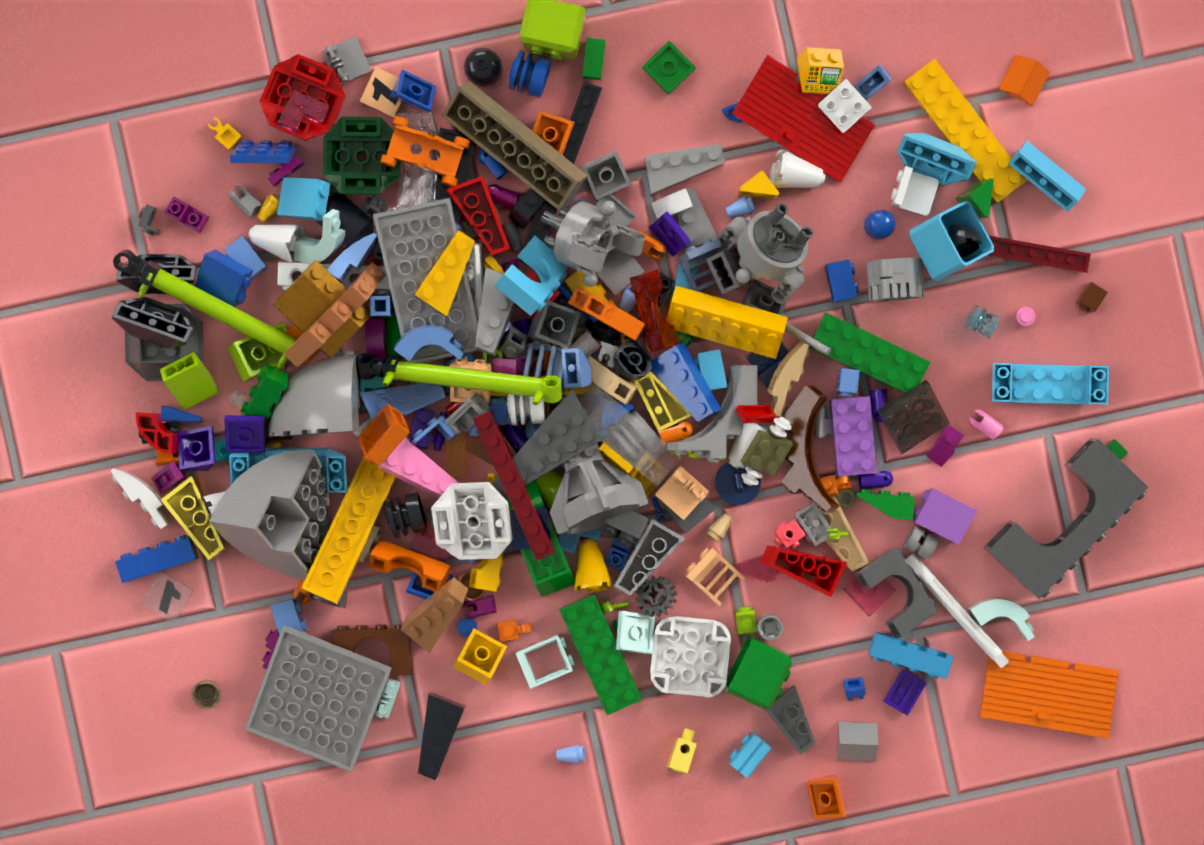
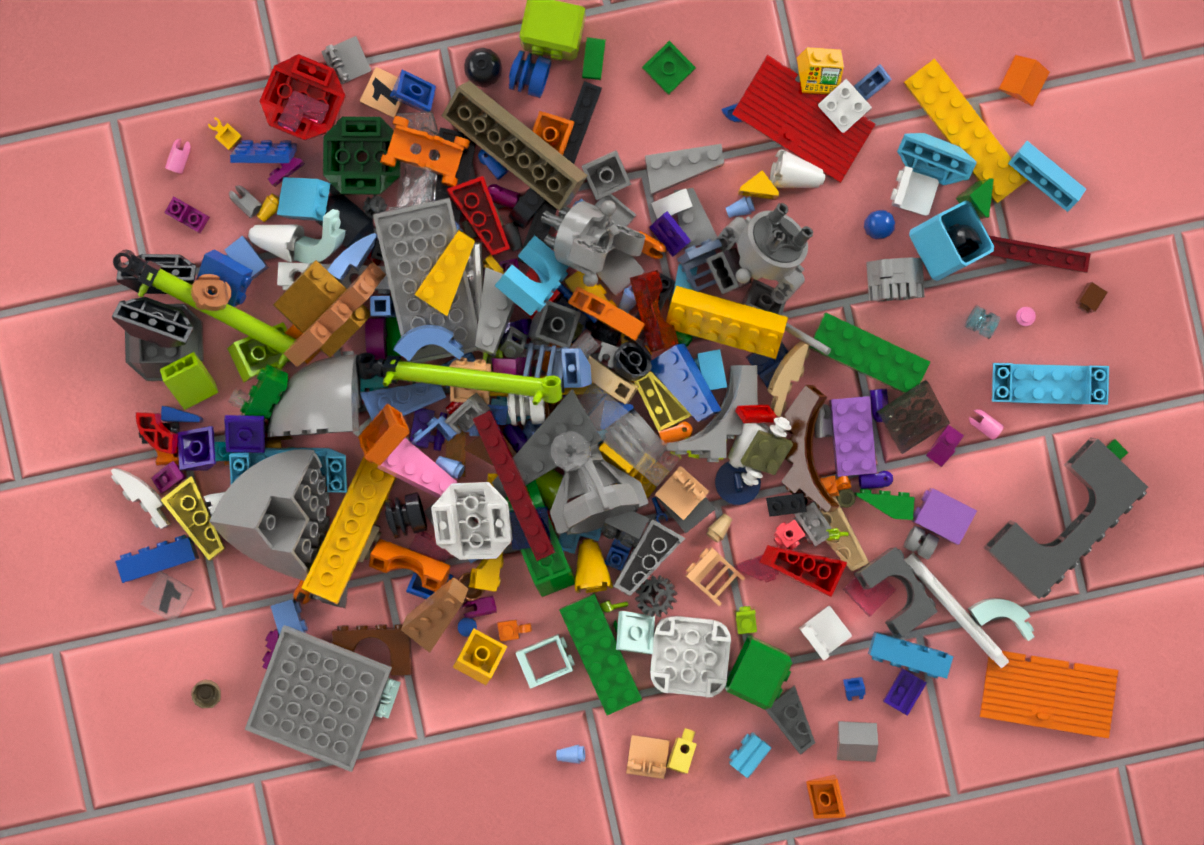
dark grey bracket [138,204,161,235] -> none
black wedge [418,692,465,780] -> none
light grey wheel [756,614,783,641] -> none
blue brick [825,259,859,303] -> none
medium blue brick [835,368,860,397] -> none
none -> bright pink piece [165,138,191,174]
none -> nougat plate [191,274,231,311]
none -> light blue cone [436,456,465,479]
none -> clear plate [551,431,591,471]
none -> light nougat hinge [626,735,670,779]
none -> black hinge [766,493,808,517]
none -> white bracket [799,606,852,661]

